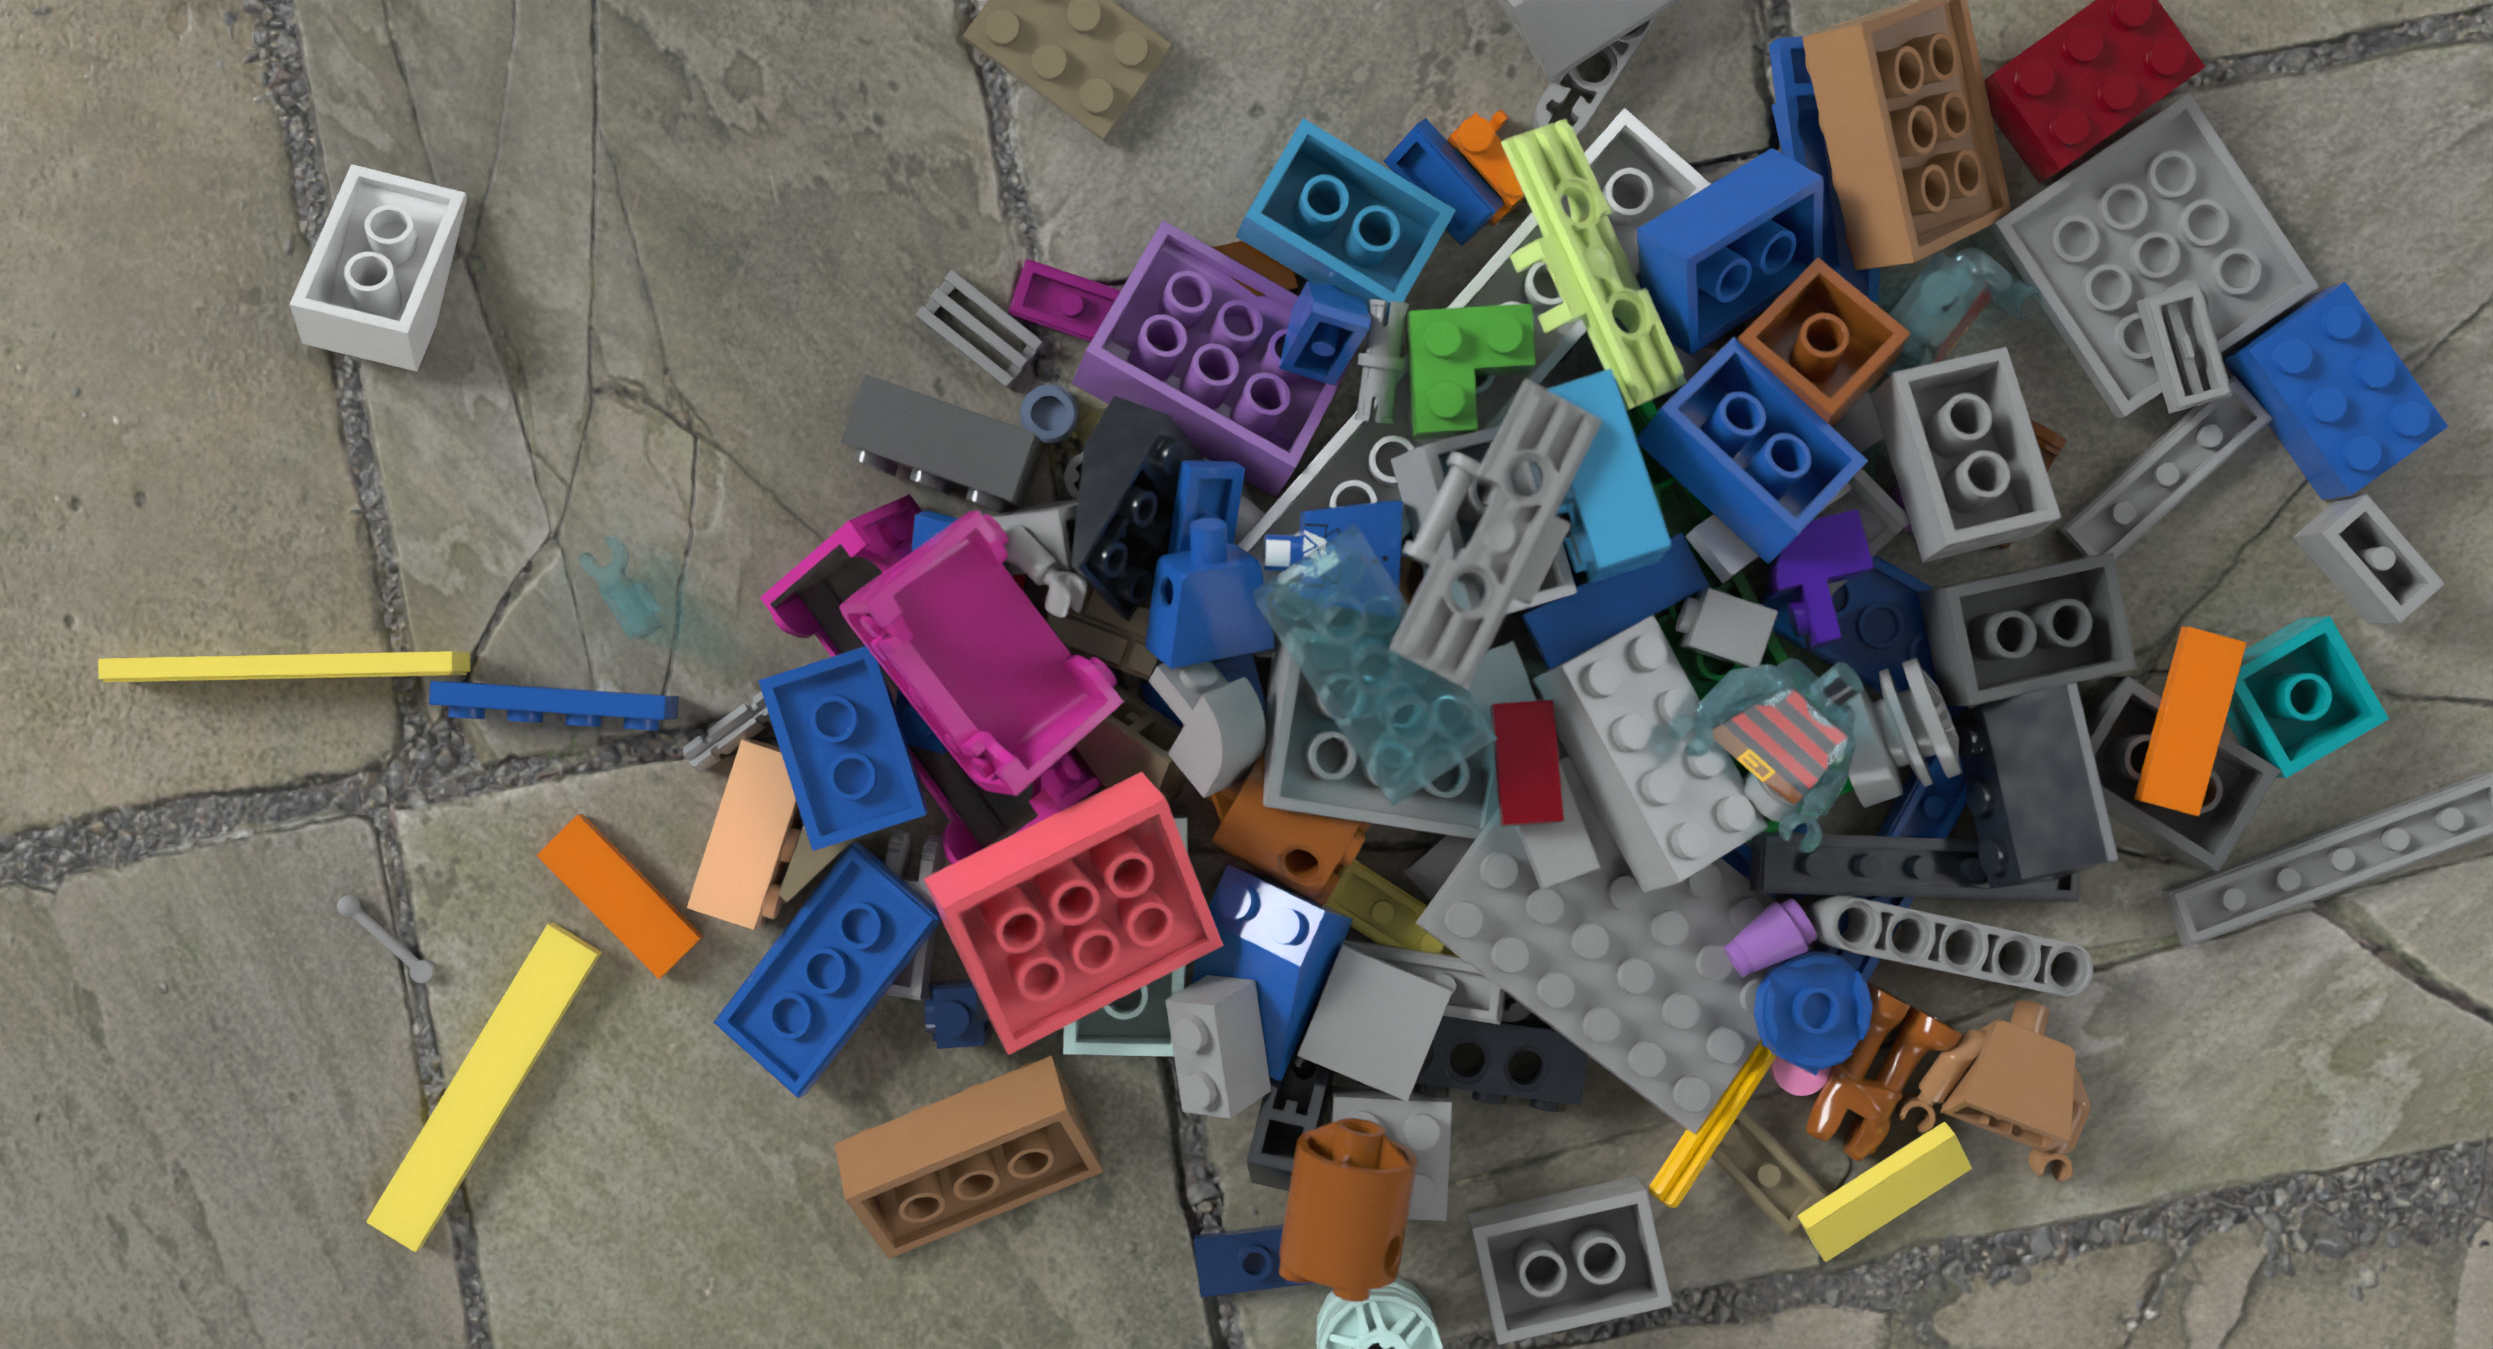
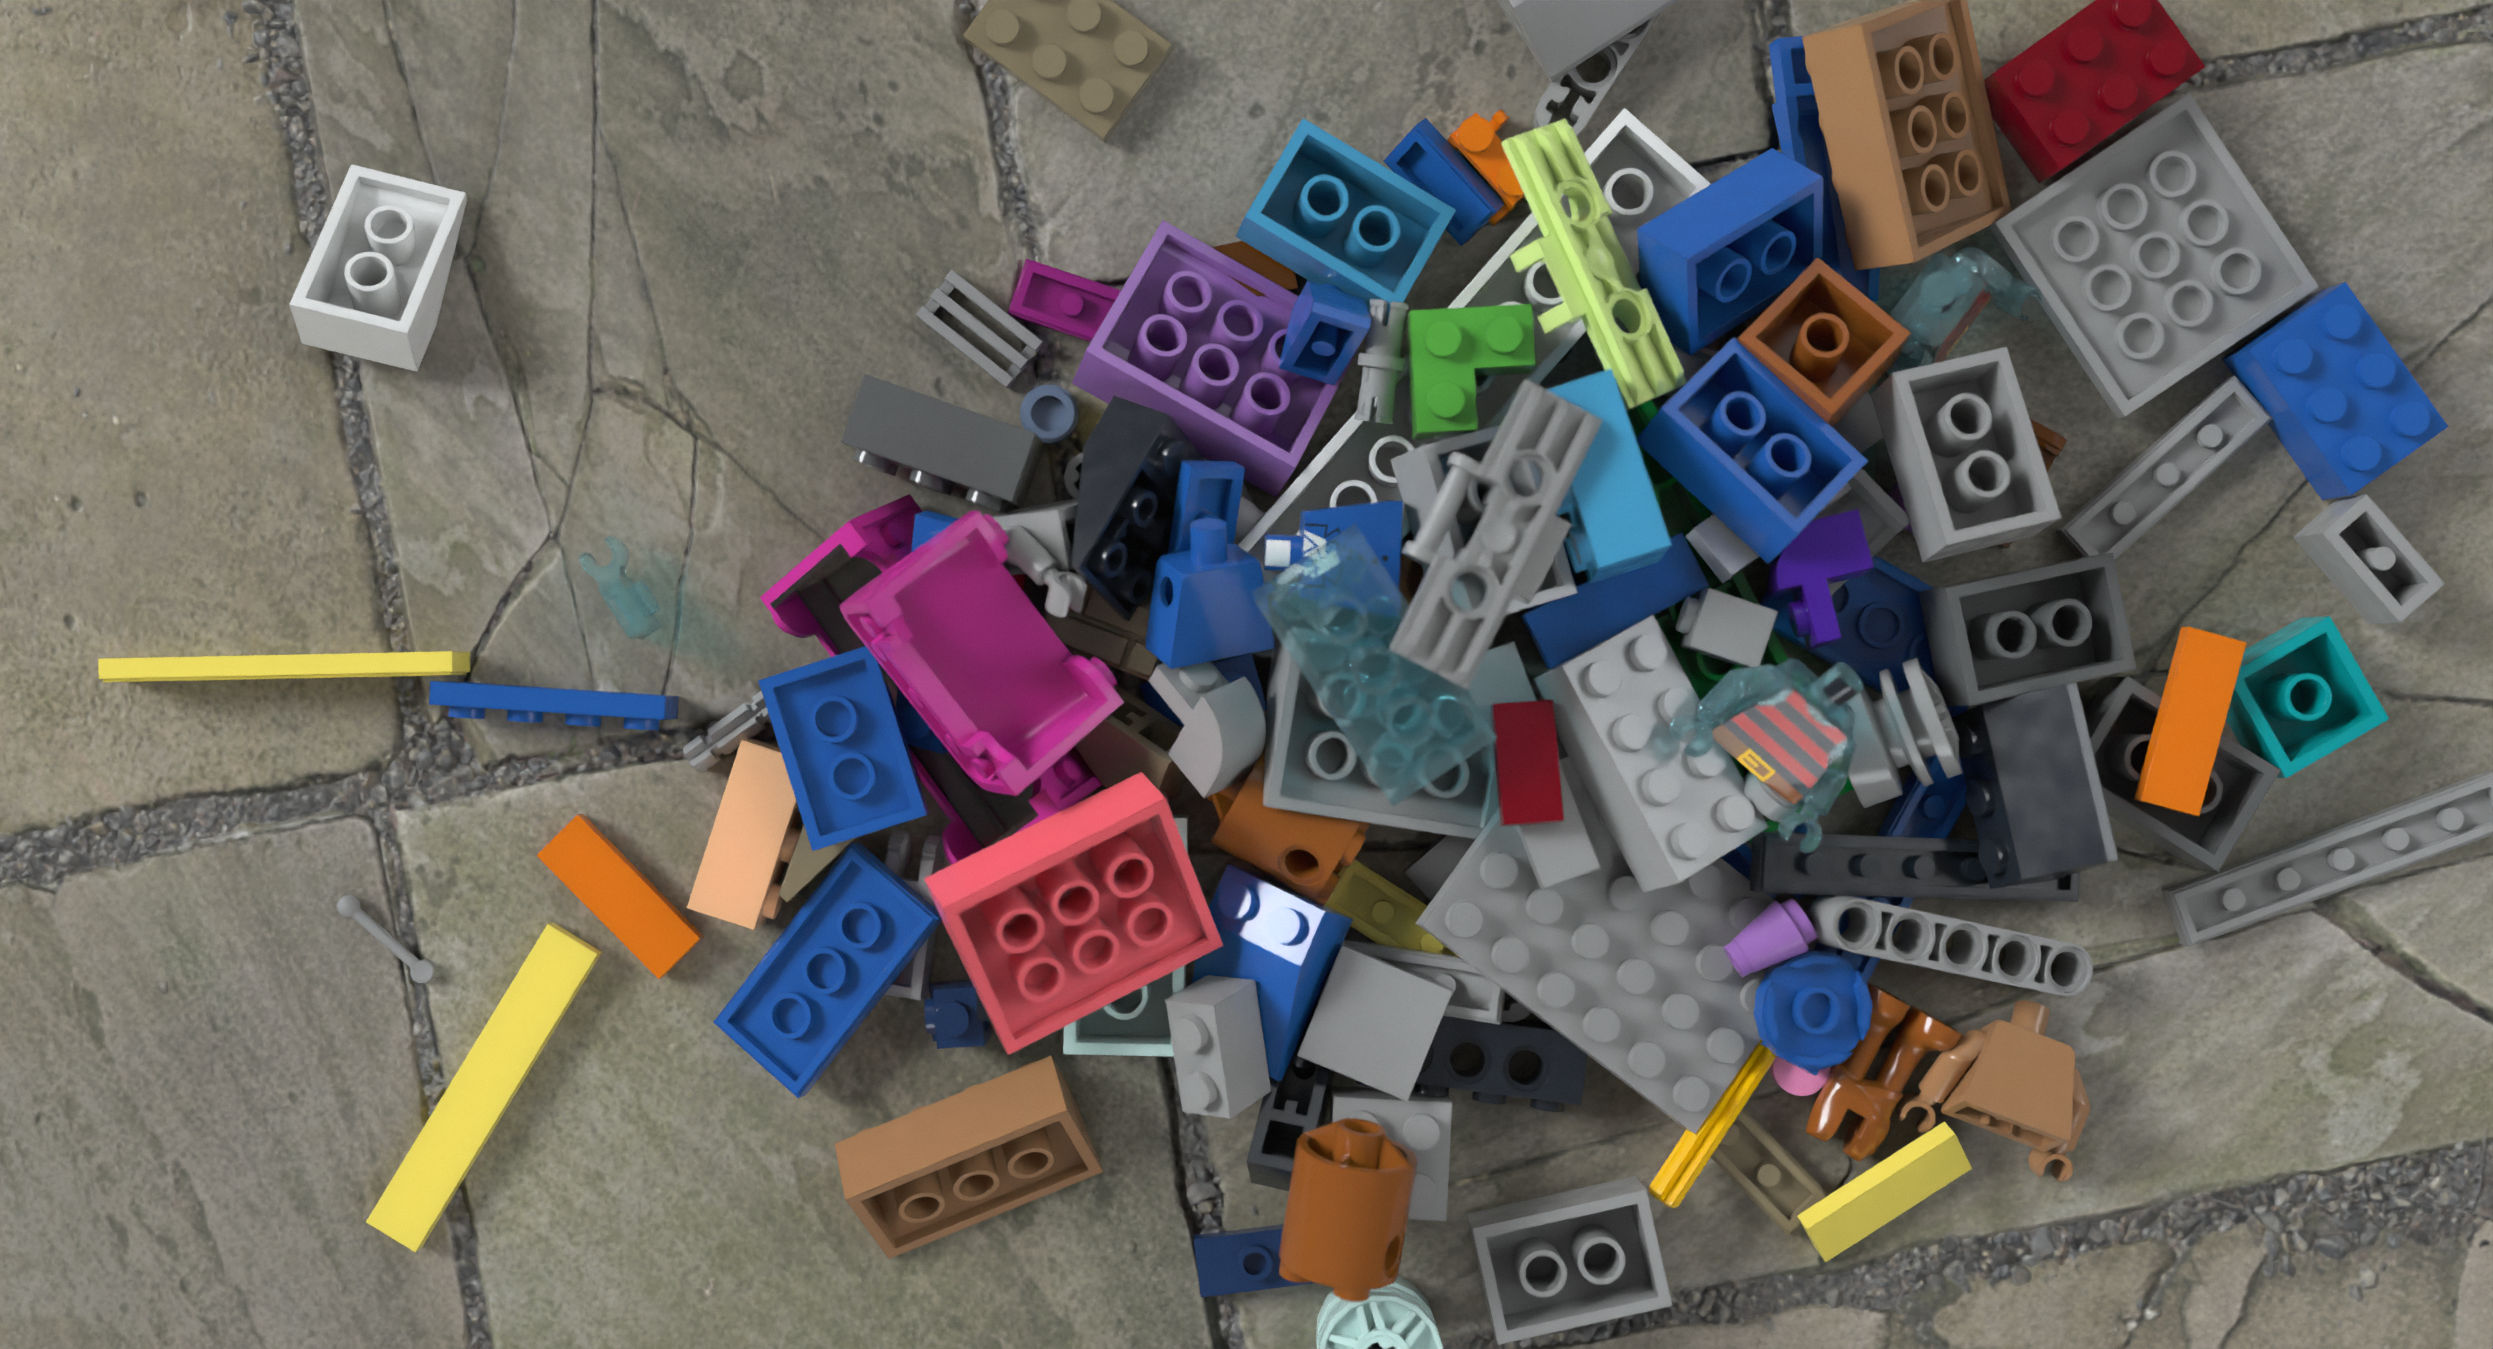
light grey tile [2137,282,2233,414] -> none

